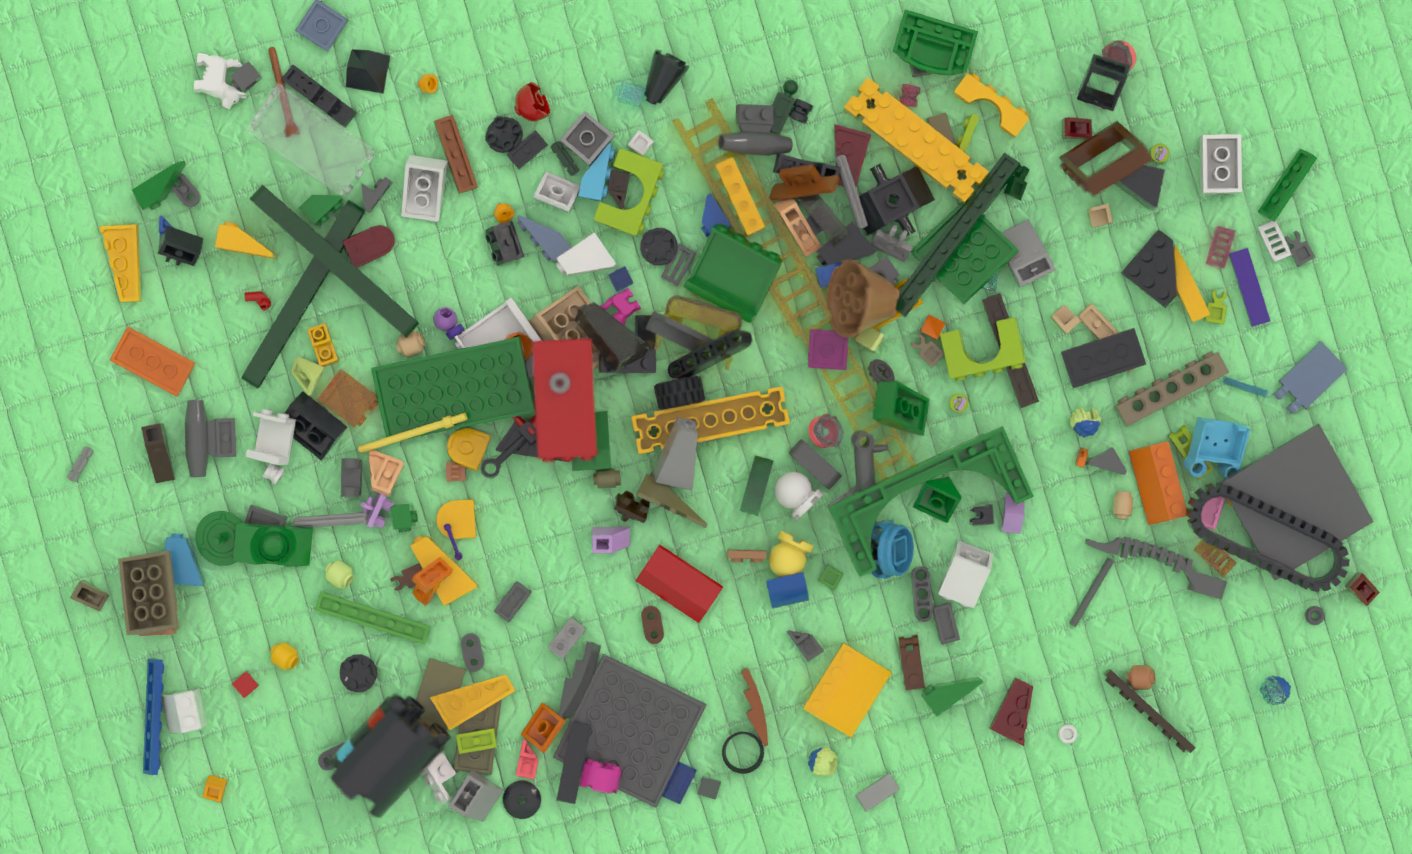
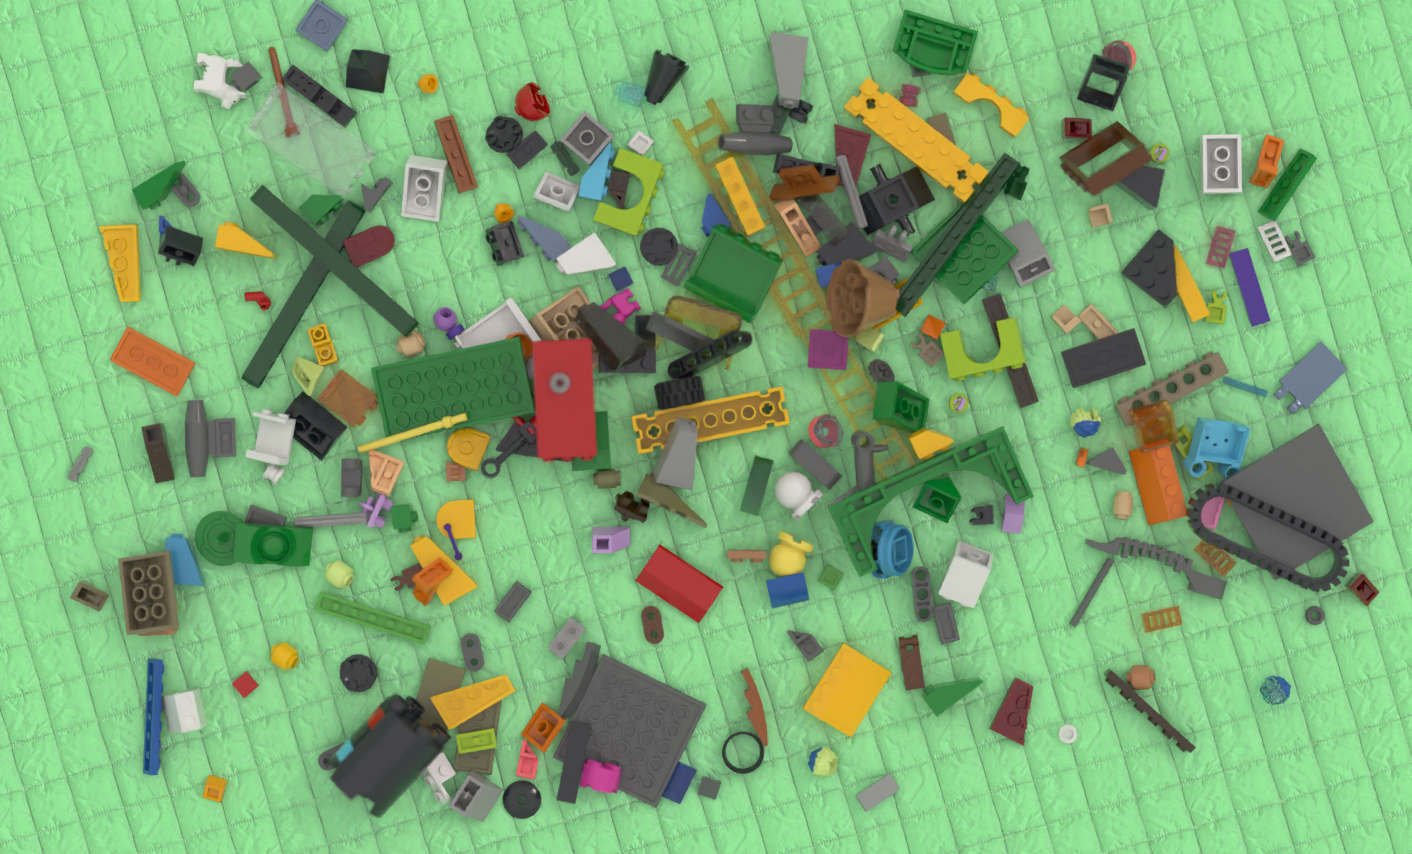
lime plate [956,113,979,152] -> none
none -> light grey slope [769,32,809,108]
none -> yellow slope [907,428,954,460]
none -> clear orange brick [1129,400,1179,453]
none -> clear orange slope [1140,606,1182,633]
none -> orange bracket [1249,134,1285,189]

